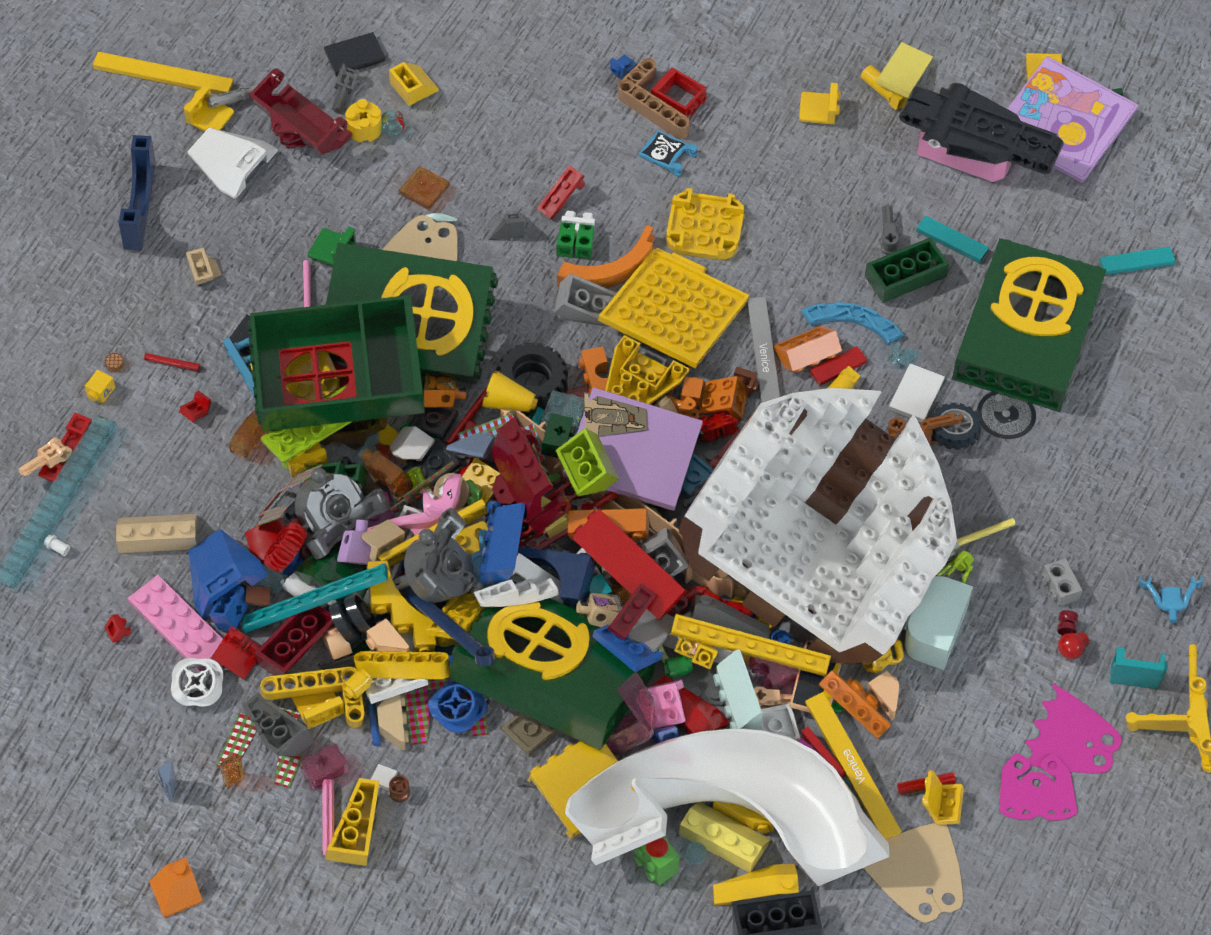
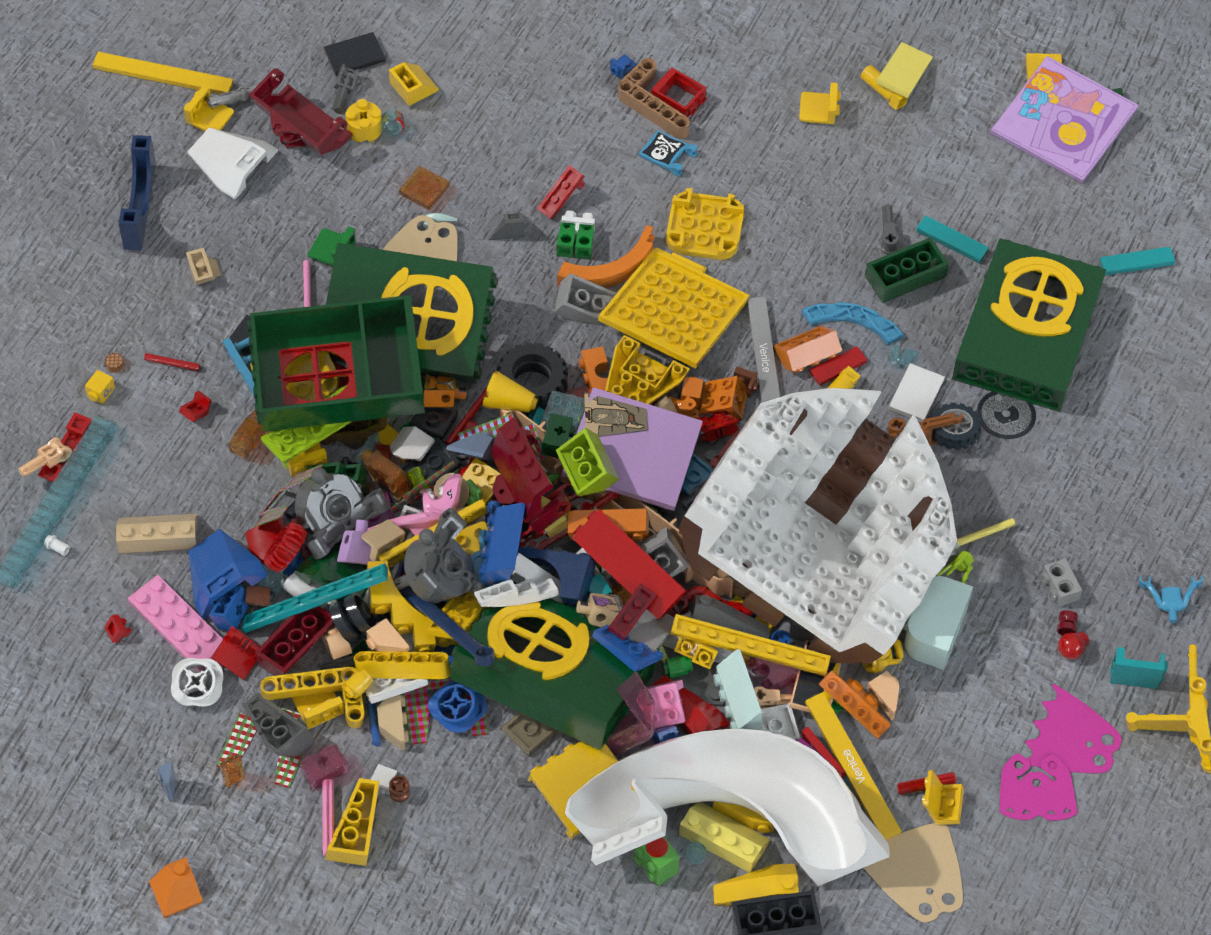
black piece [899,83,1064,182] -> none

